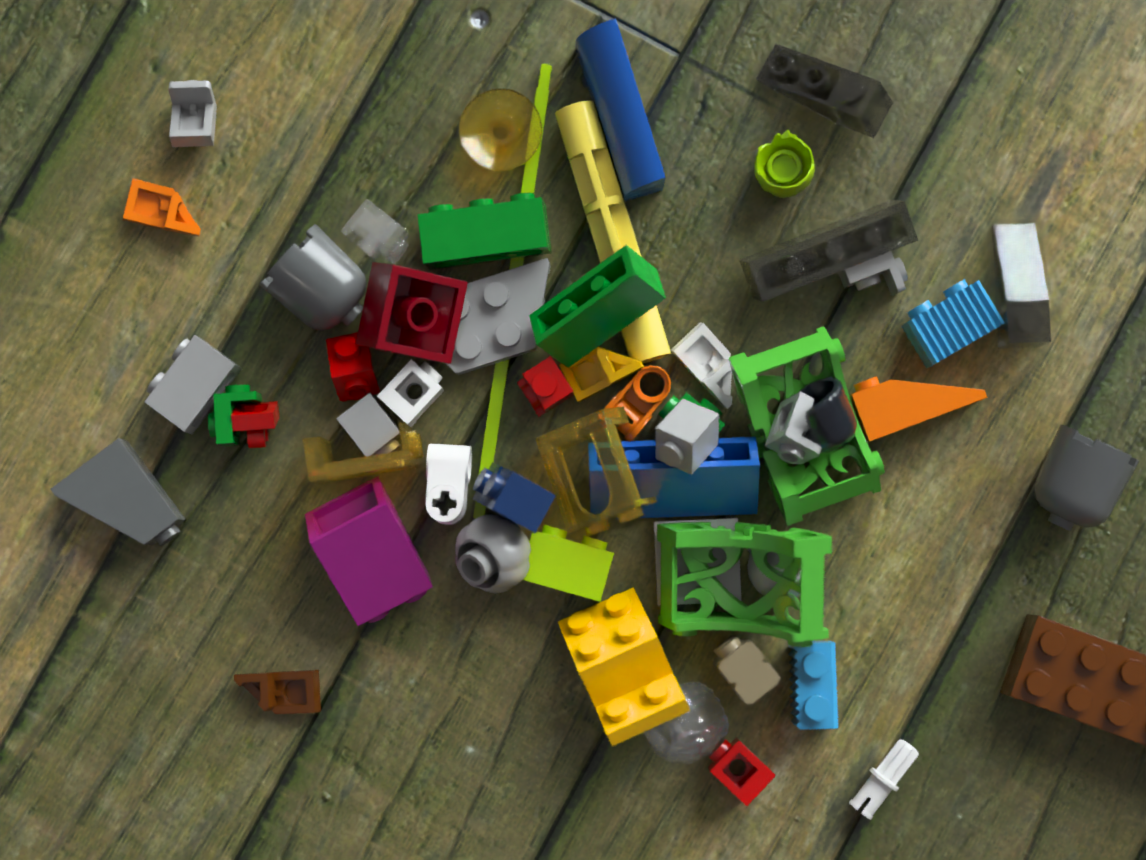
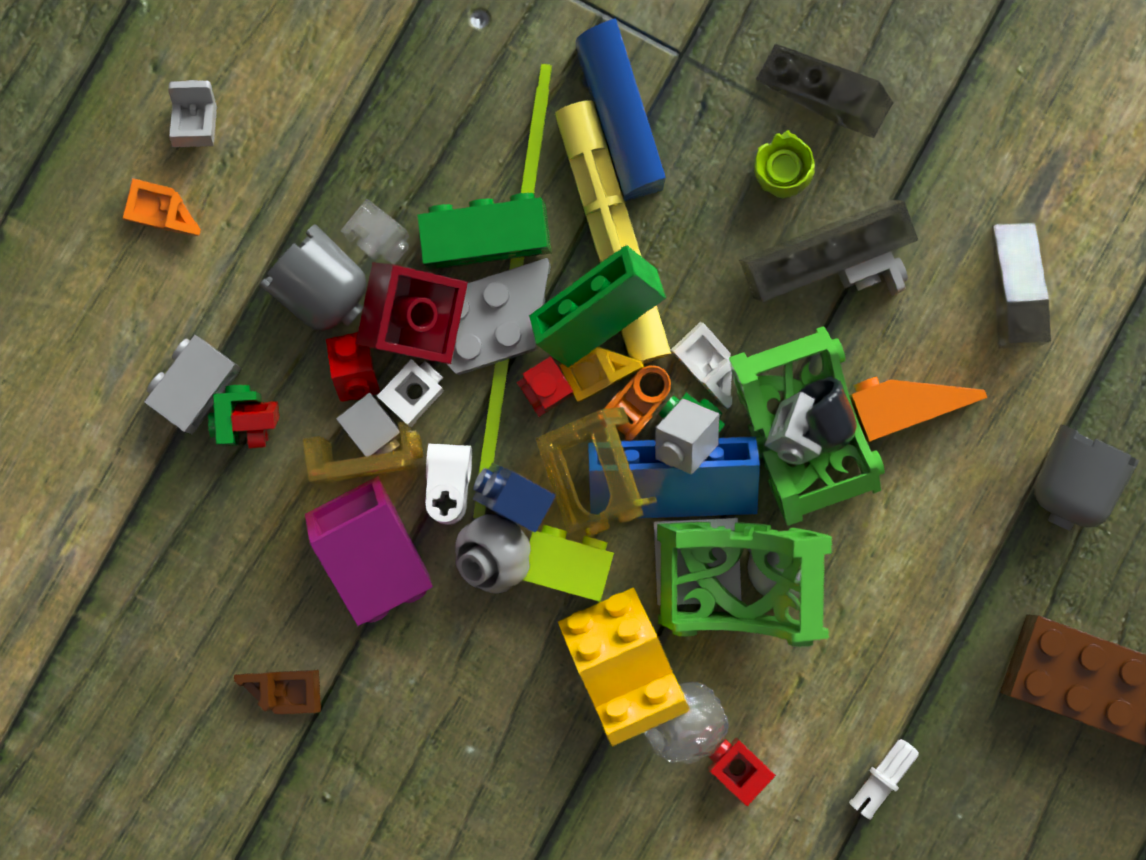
dark grey slope [50,438,186,546] -> none
clear yellow dish [459,88,542,171] -> none
dark tan brick [712,635,780,704] -> none
dark azure brick [788,641,838,730] -> none
dark azure brick [902,279,1005,368] -> none

